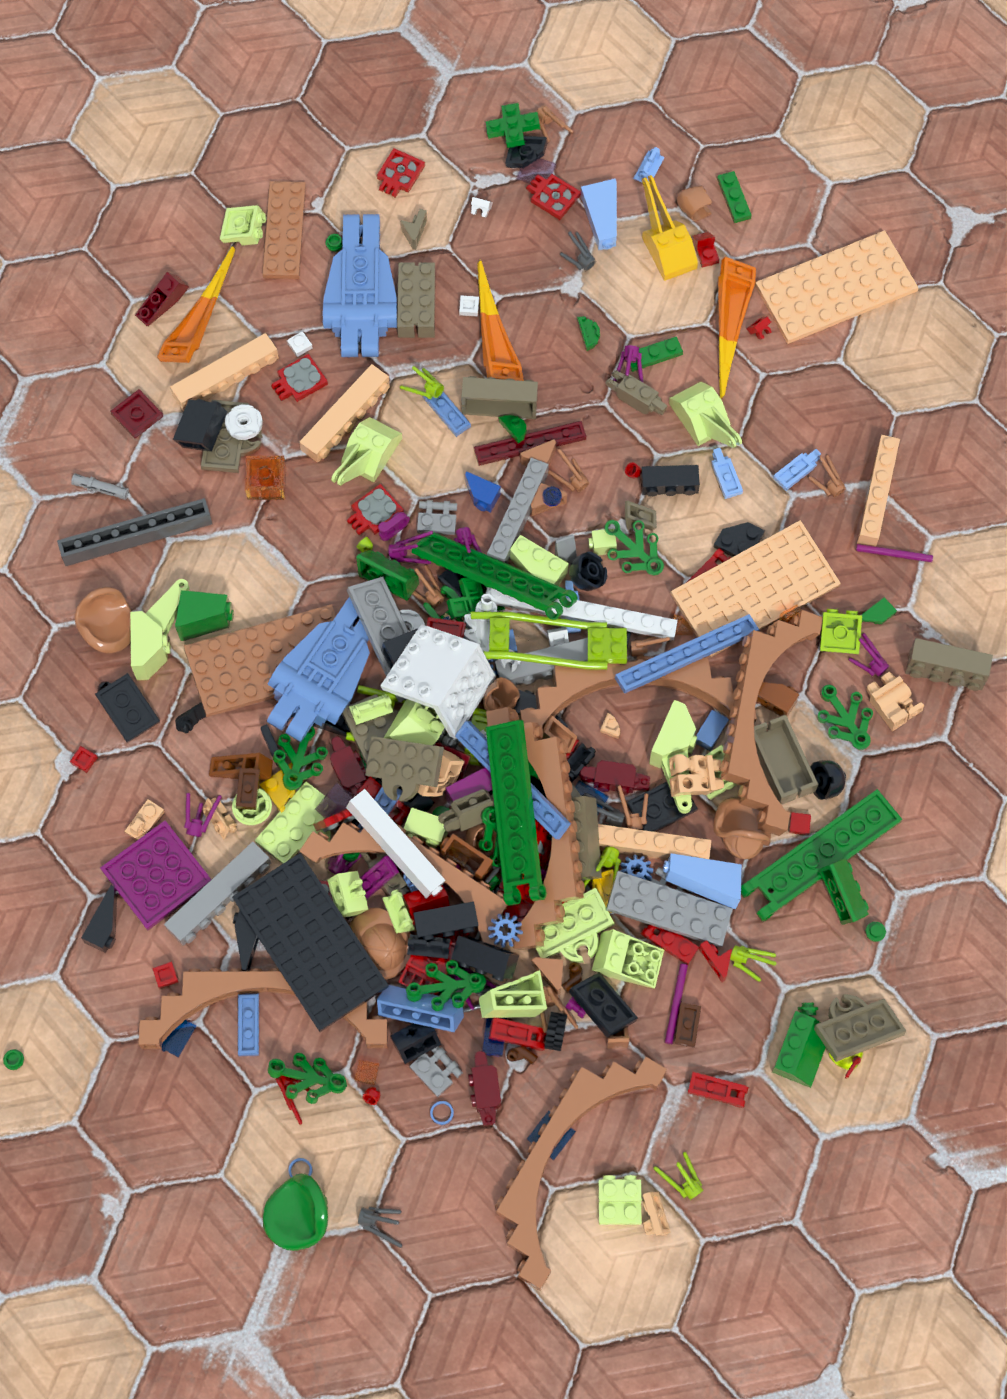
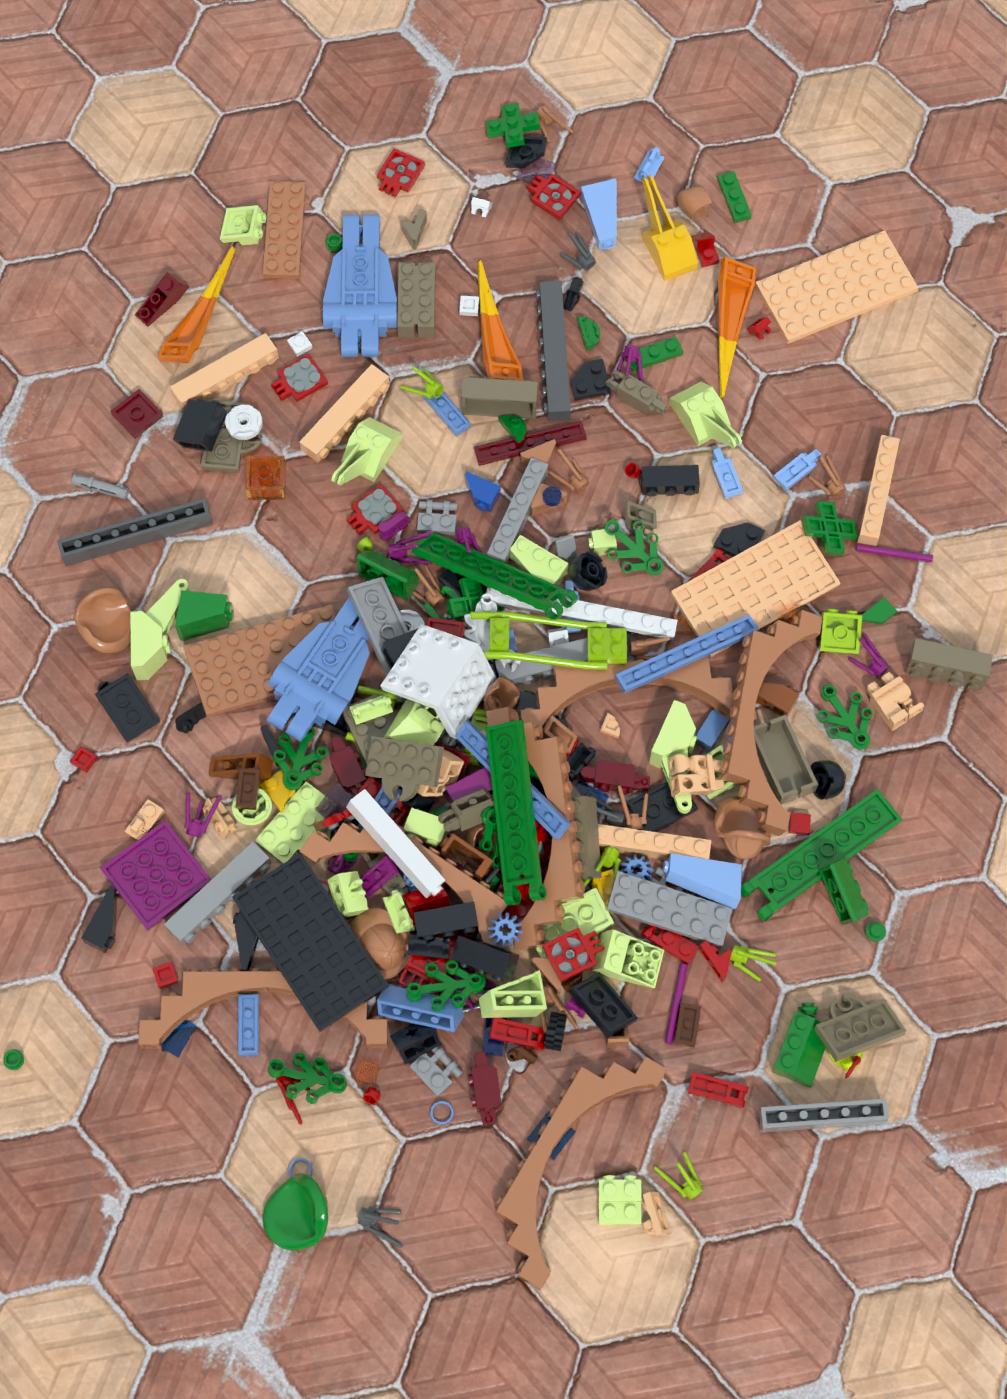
none -> dark grey brick [536,281,571,421]
none -> red piece [542,927,605,982]
none -> black axle [563,277,584,312]
none -> black plate [571,359,611,401]
none -> light grey brick [758,1099,889,1133]
none -> green plate [802,501,858,556]

